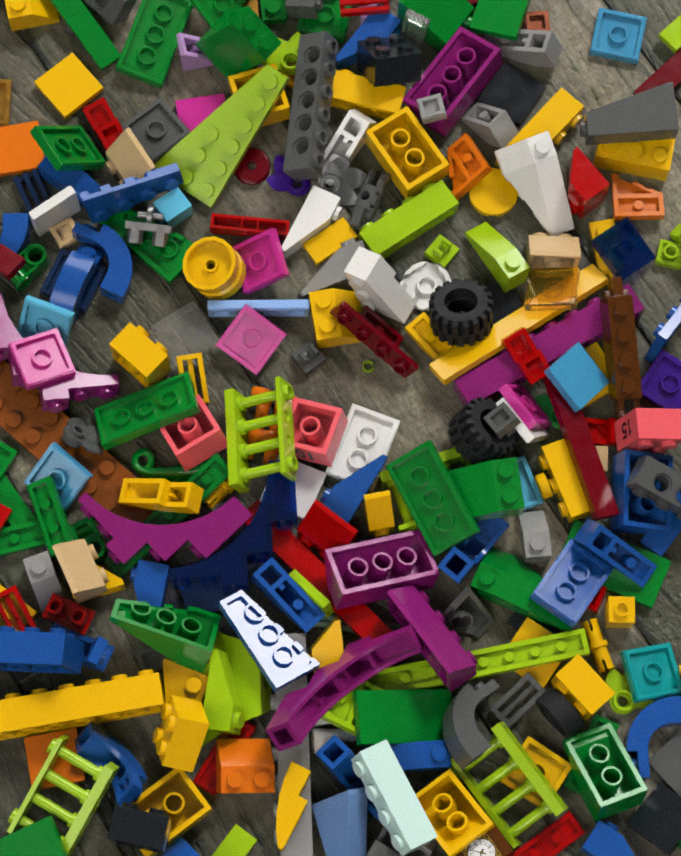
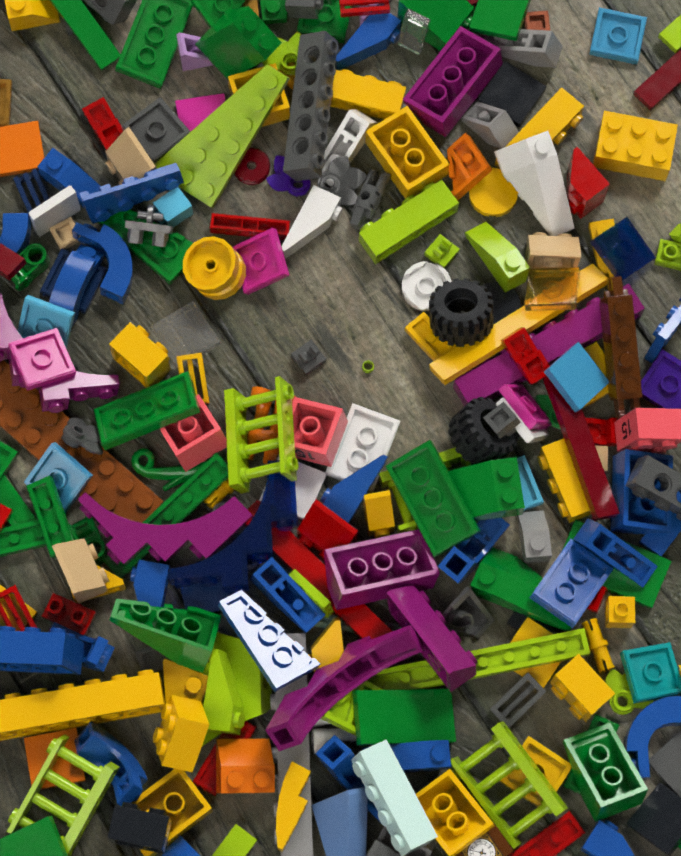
light grey slope [23,550,65,613] -> none
green tile [30,125,106,171] -> none
yellow tile [34,52,104,120] -> none
yellow slope [118,478,204,514] -> none
light blue tile [207,299,310,317] -> none
dark pink tile [216,304,287,375] -> none
light grey slope [299,238,366,297] -> none
yellow tile [302,217,358,266] -> none
yellow slope [309,288,361,349] -> none
dark red bracket [330,301,419,378] -> none
white wedge [344,246,419,324] -> none
black brick [357,34,422,87] -> none
light grey tile [416,93,447,125] -> none
dark grey arch [443,679,500,770] -> none
yellow tile [534,472,553,500] -> none
black tyre [535,688,584,738] -> none
dark grey slope [579,82,679,145] -> none
orange wing [610,173,665,221] -> none

